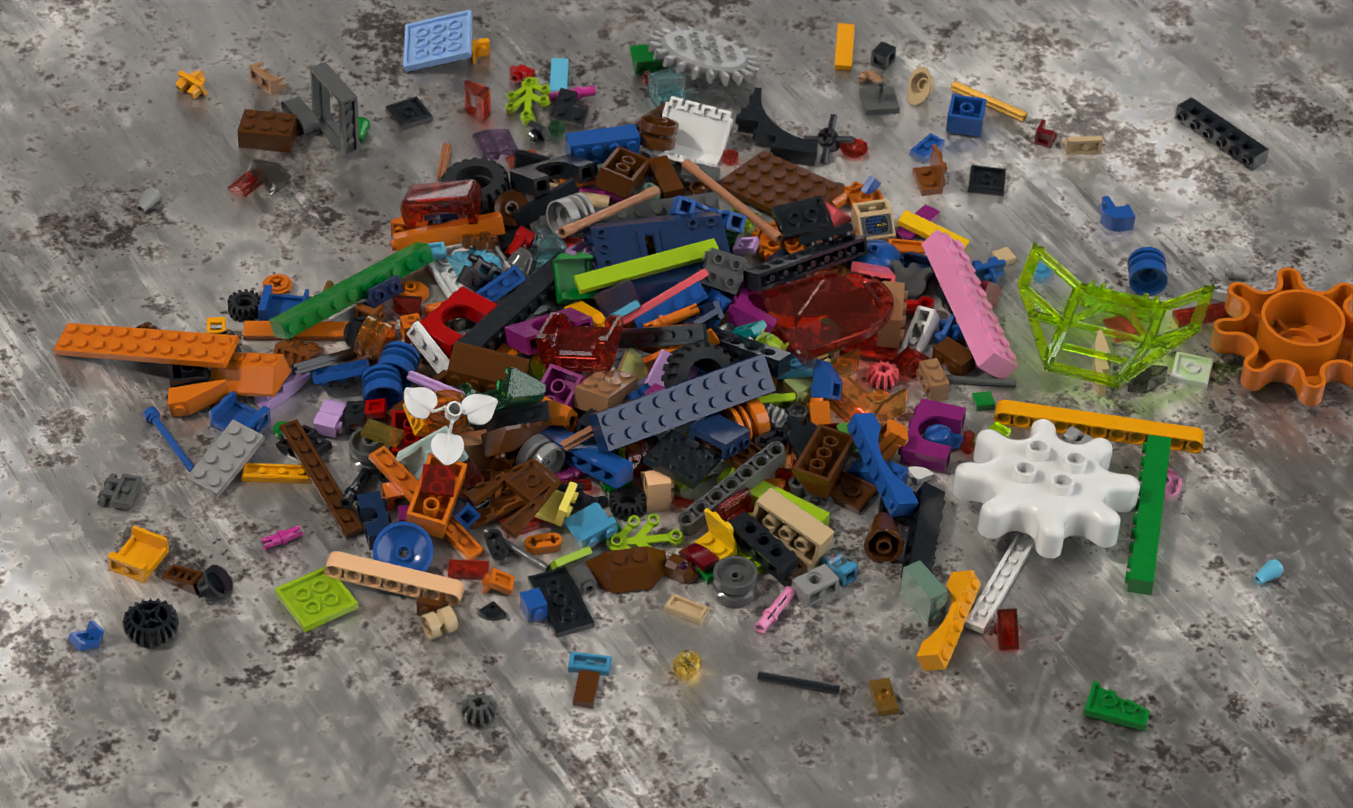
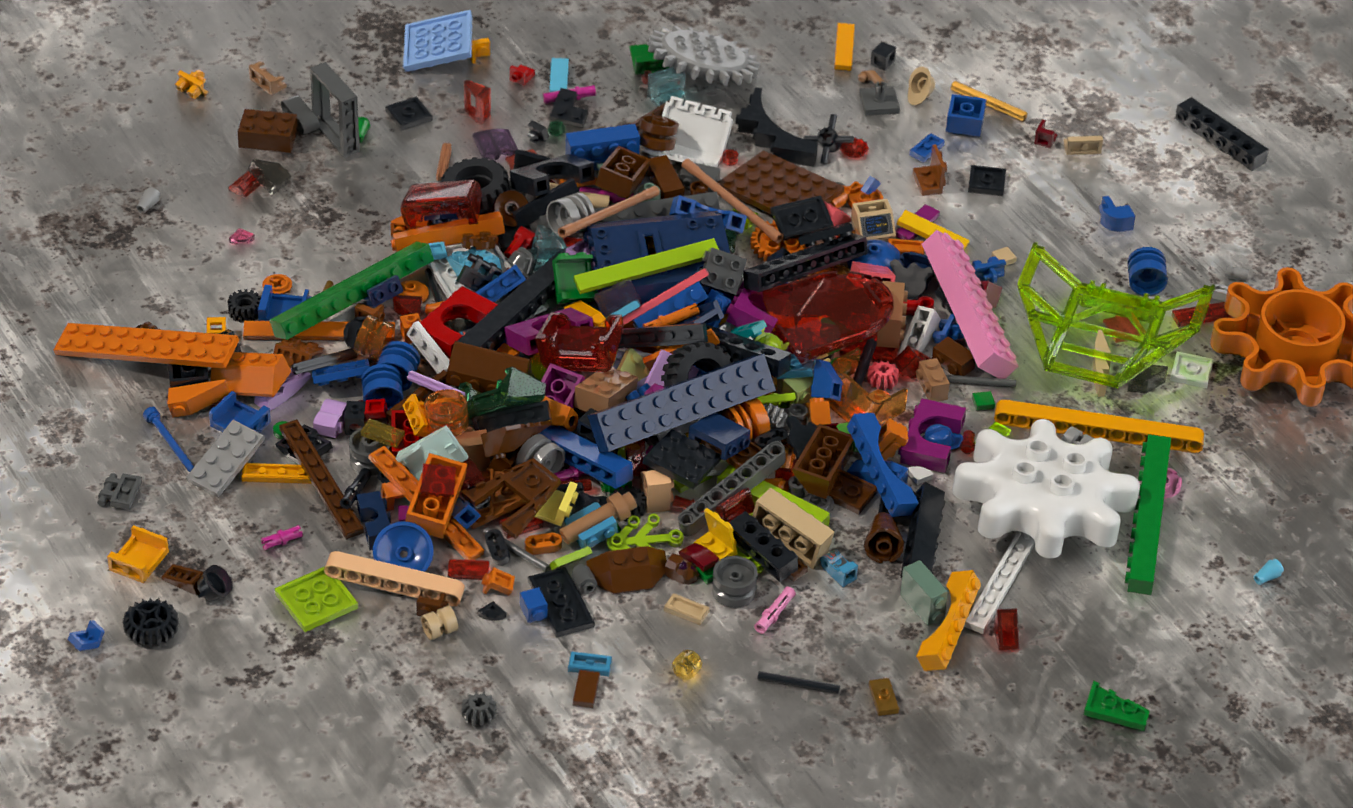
white plant [404,387,498,466] -> none
lime plant [505,77,551,126] -> none
nougat axle [561,425,594,451] -> none
lavender bracket [732,236,760,258] -> none
light grey brick [792,564,839,609] -> none
dark azure plate [1027,262,1053,284] -> none
none -> clear pink tile [229,228,255,245]
none -> black bar [425,268,443,303]
none -> medium nougat piece [559,492,637,545]
none -> black axle [847,338,877,402]

